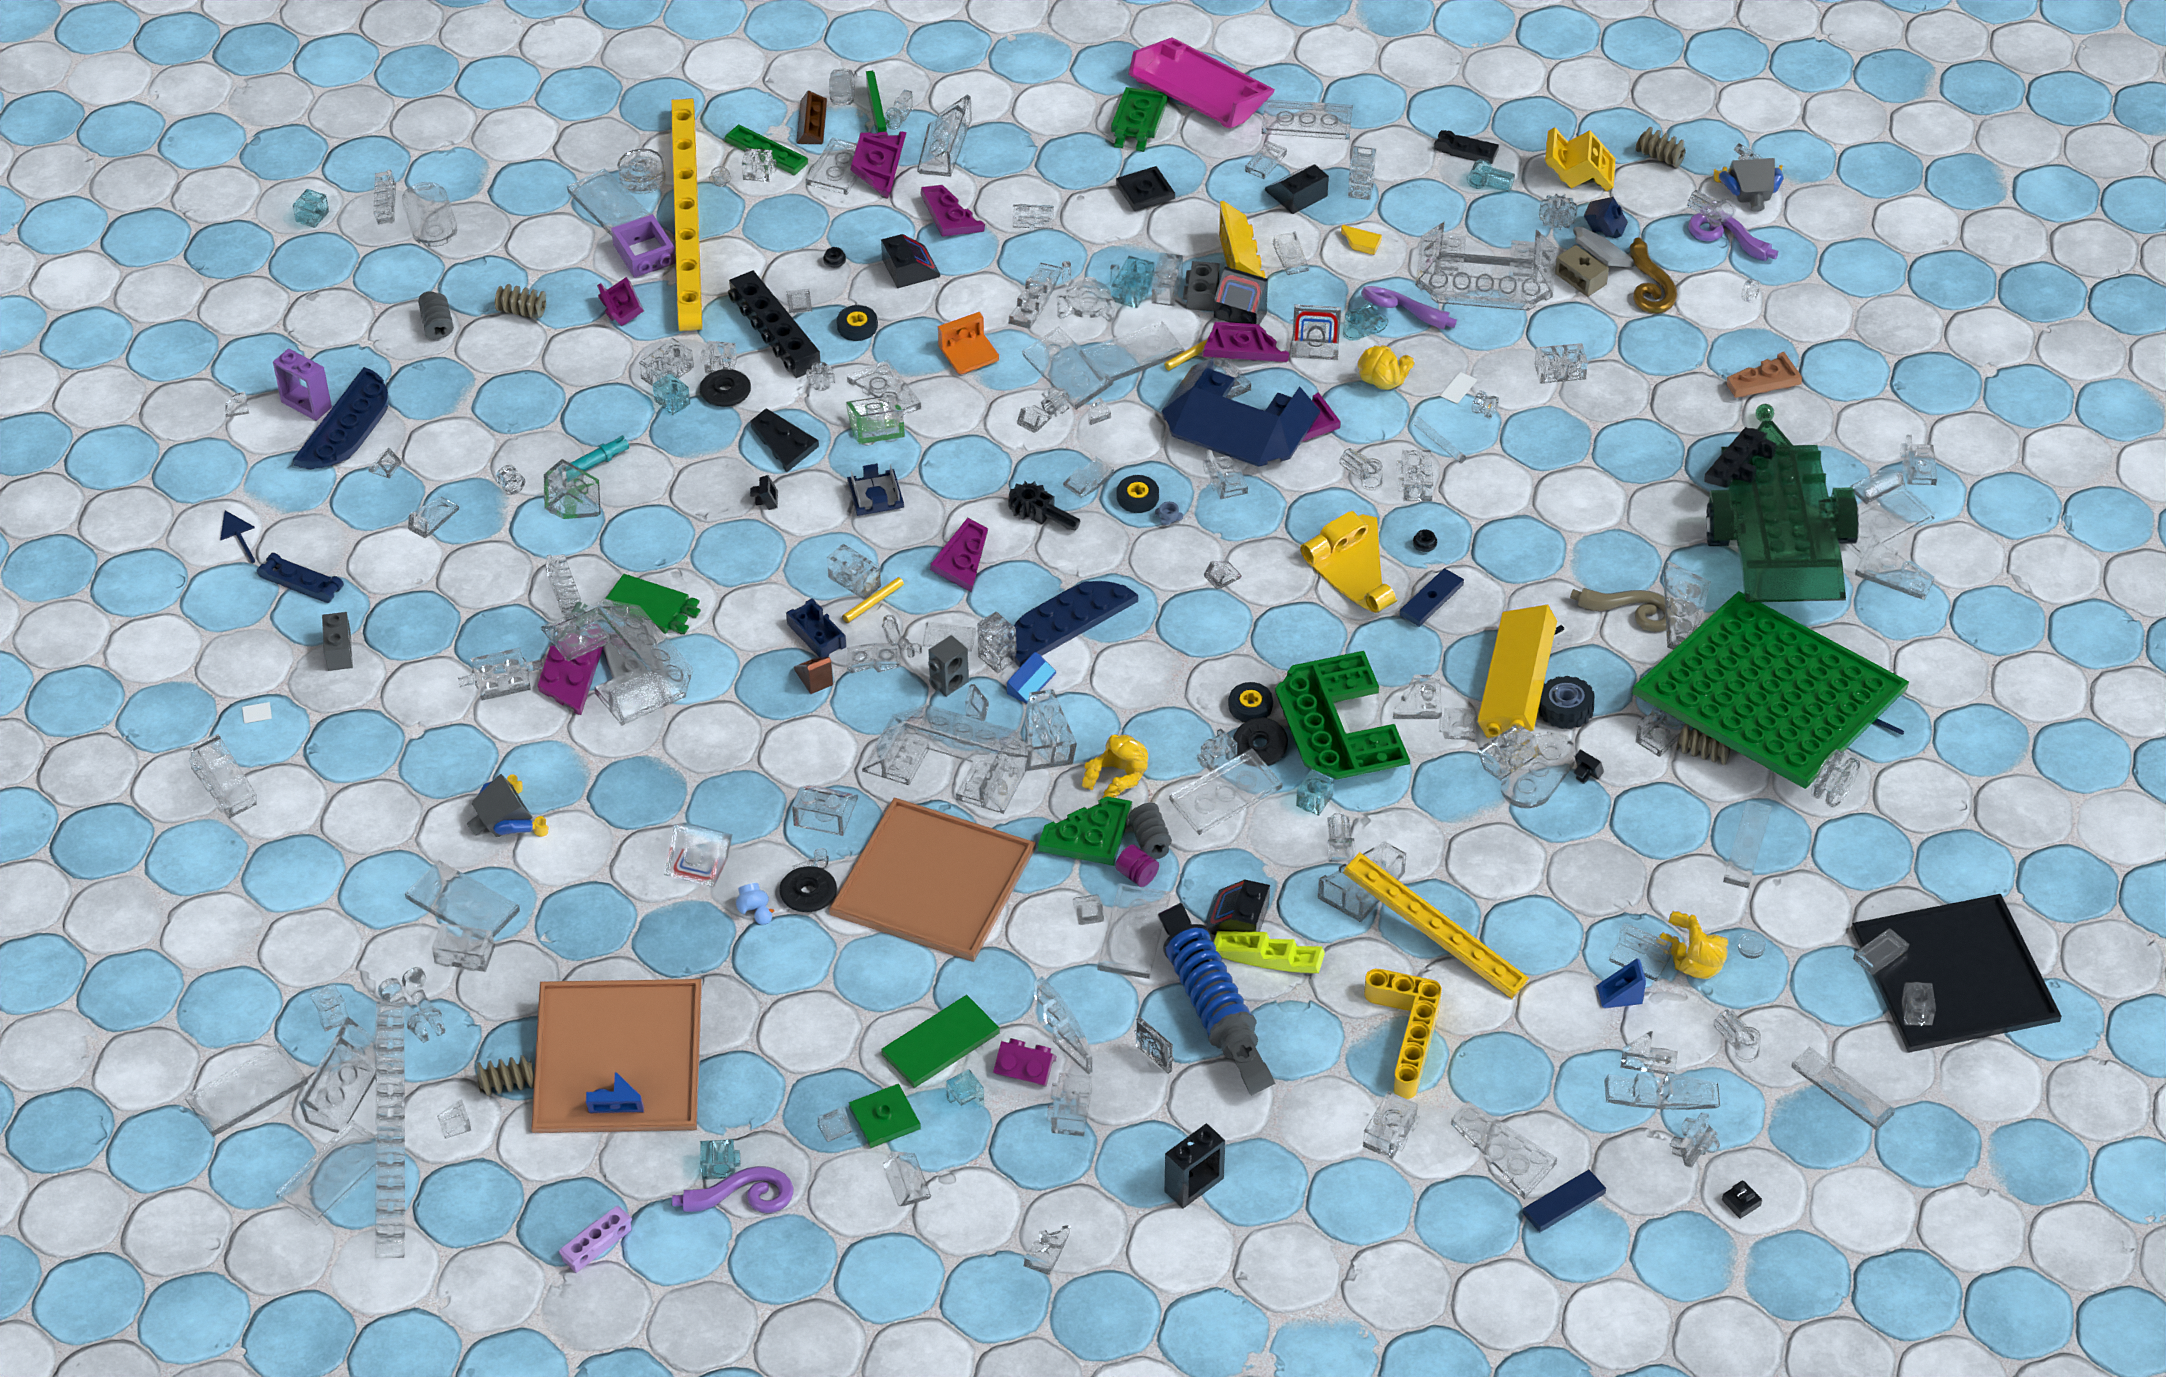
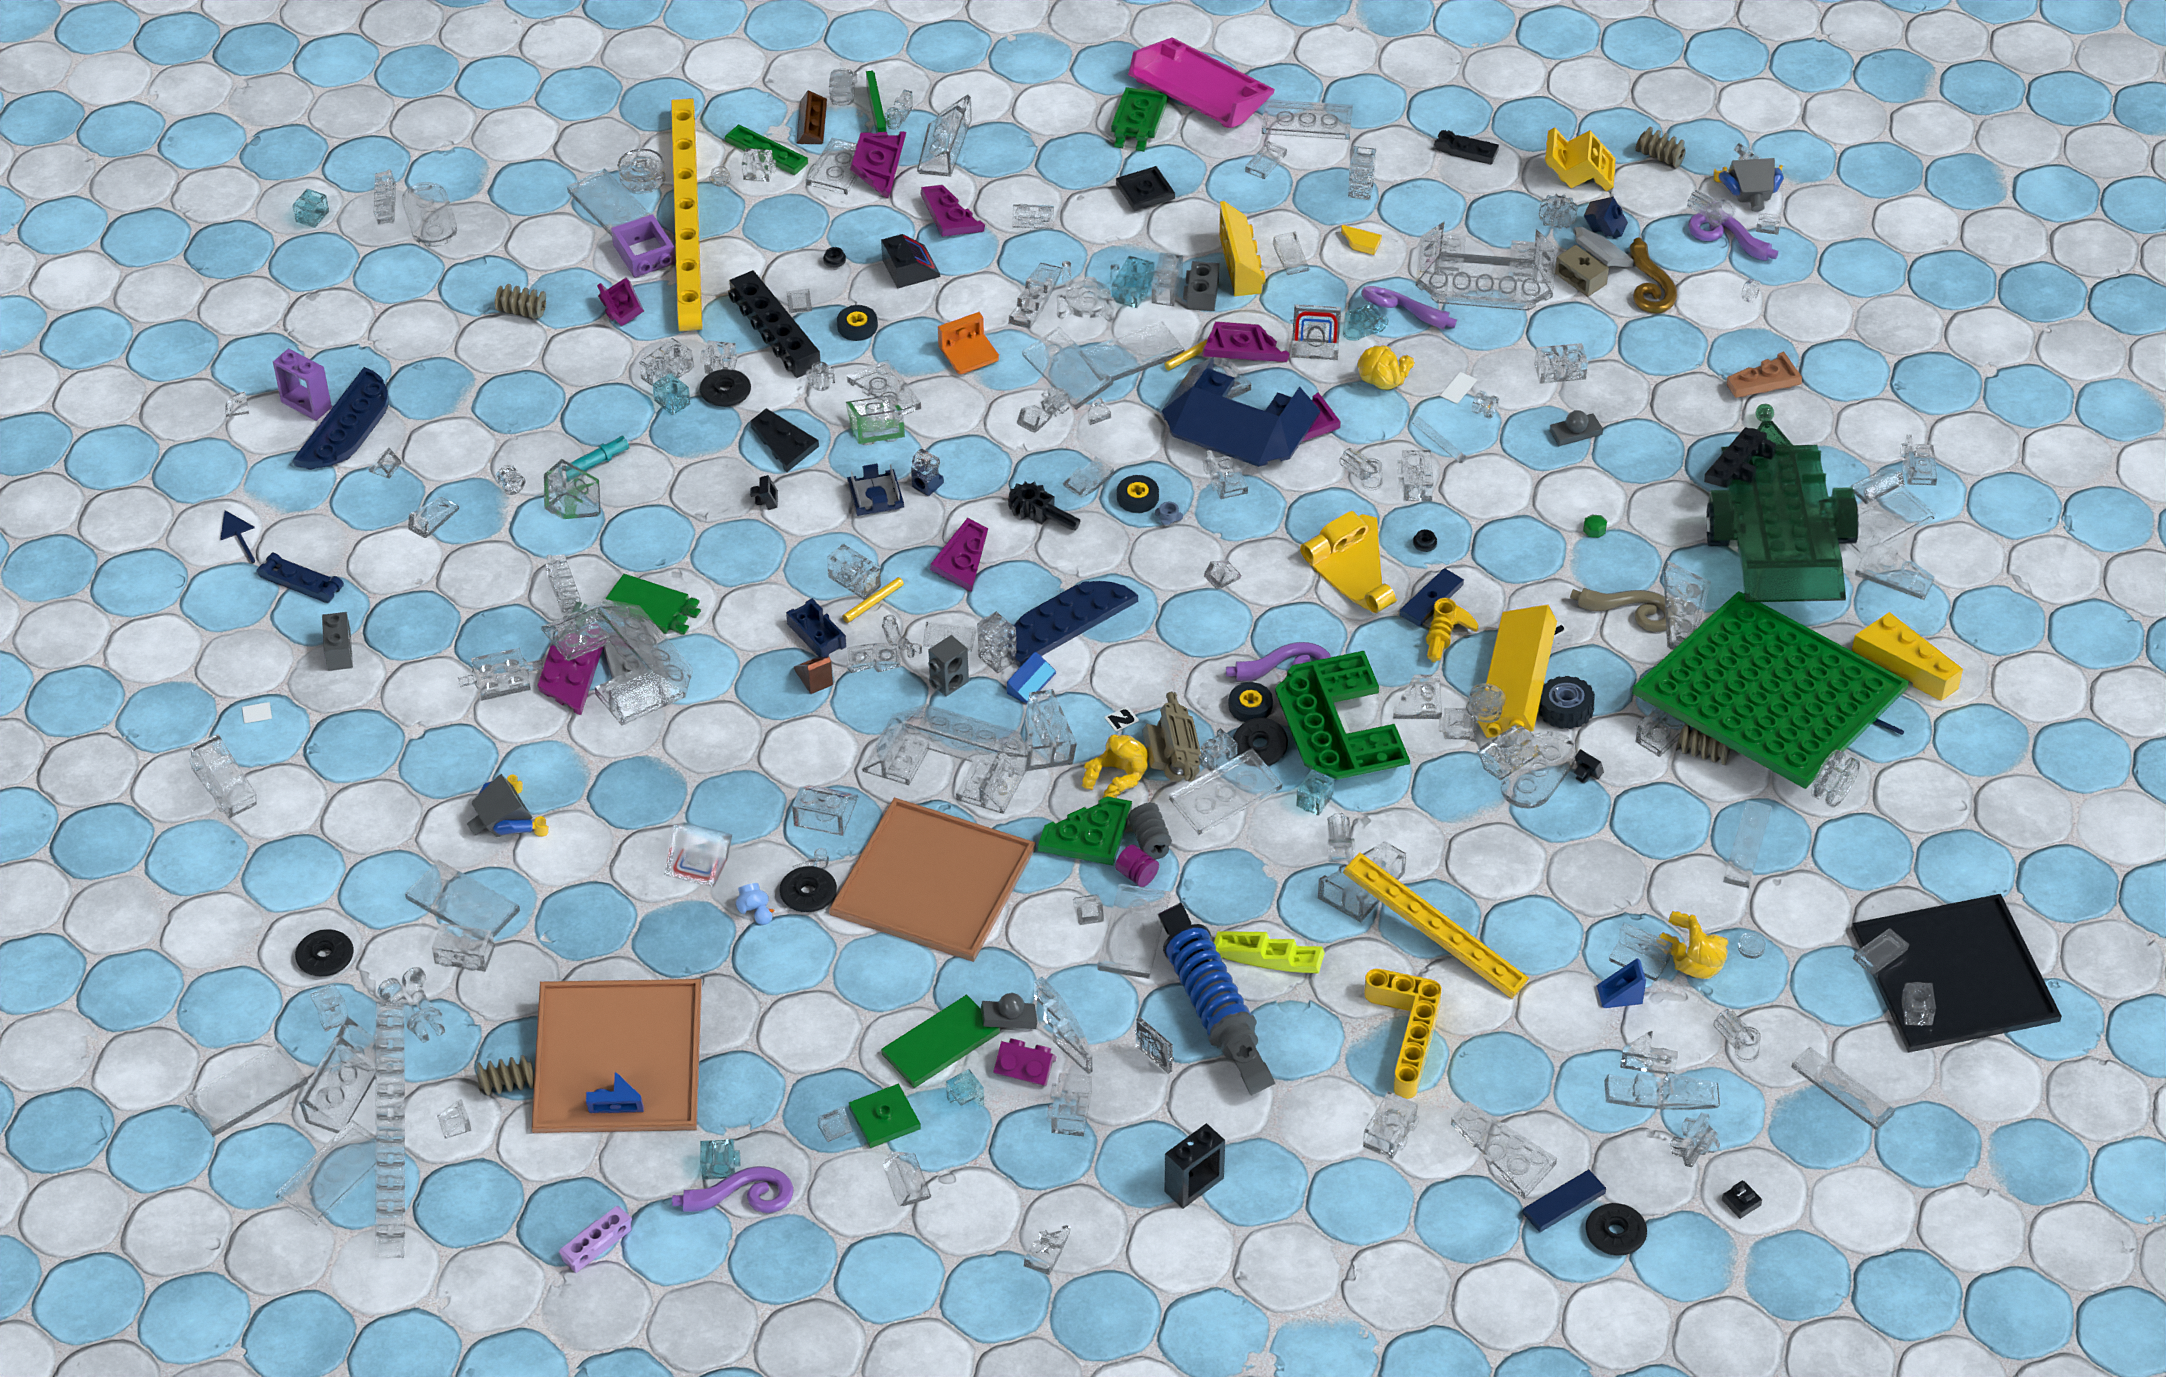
dark grey piece [418,291,454,340] -> none
clear slope [965,684,989,721] -> none
black slope [1206,879,1270,935] -> none
black slope [1214,266,1268,325] -> none
black slope [1265,164,1329,214] -> none
clear light blue piece [1467,159,1515,192] -> none
none -> black wheel [295,929,354,977]
none -> clear leg [911,449,944,496]
none -> dark grey tile [981,993,1038,1029]
none -> sticker [1104,706,1140,732]
none -> dark tan piece [1142,691,1201,782]
none -> medium lavender plant [1226,642,1331,681]
none -> yellow piece [1426,598,1479,663]
none -> clear wheel [1466,683,1506,722]
none -> dark grey tile [1549,410,1603,446]
none -> green tile [1583,514,1607,538]
none -> black wheel [1586,1203,1647,1256]
none -> clear slope [1756,213,1781,235]
none -> yellow wedge [1852,612,1963,701]

